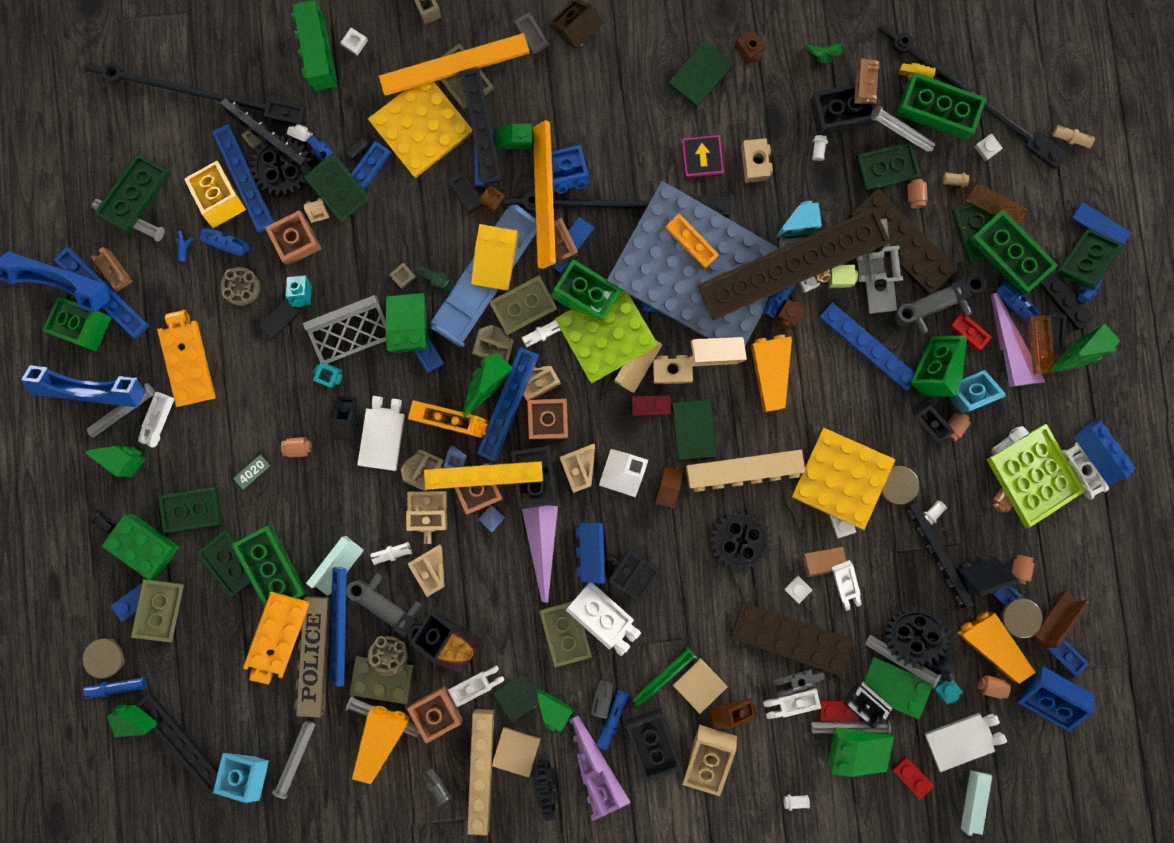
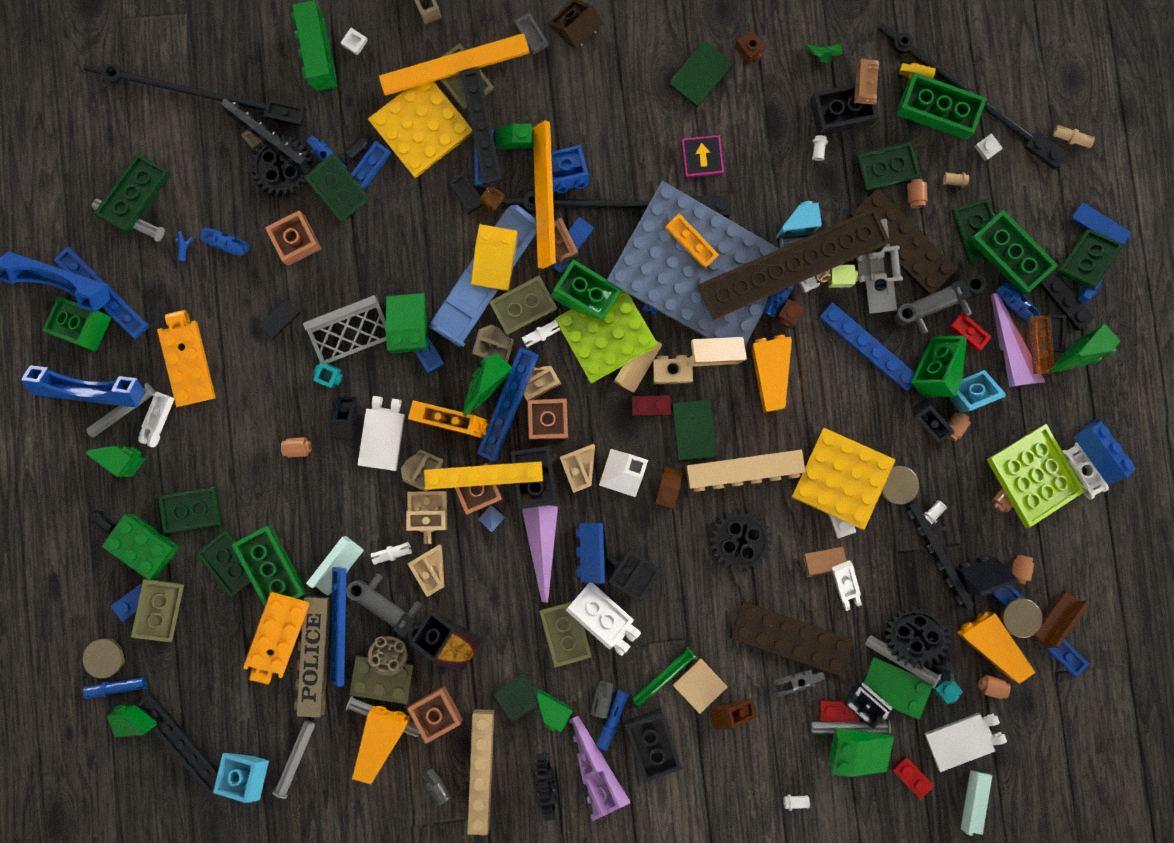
medium nougat hinge [91,247,133,292] -> none
yellow slope [184,161,246,228] -> none
blue tile [212,124,275,234] -> none
dark tan tile [221,267,260,306] -> none
sand green sticker [233,455,270,490] -> none
teal brick [286,275,312,307] -> none
white plate [287,124,313,142] -> none
tan tile [304,198,329,223] -> none
dark tan tile [389,263,416,290] -> none
clear green piece [418,266,454,292] -> none
medium blue slope [443,445,467,468] -> none
white hinge [448,666,504,708] -> none
tan tile [492,727,541,777] -> none
tan slope [682,725,737,796] -> none
tan brick [741,138,773,183] -> none
white hinge [763,688,821,719] -> none
white plate [784,576,812,603] -> none
light grey axle [870,106,935,152] -> none
clear orange panel [966,182,1028,225] -> none
white piece [991,426,1030,455] -> none
blue slope [1018,666,1094,732] -> none

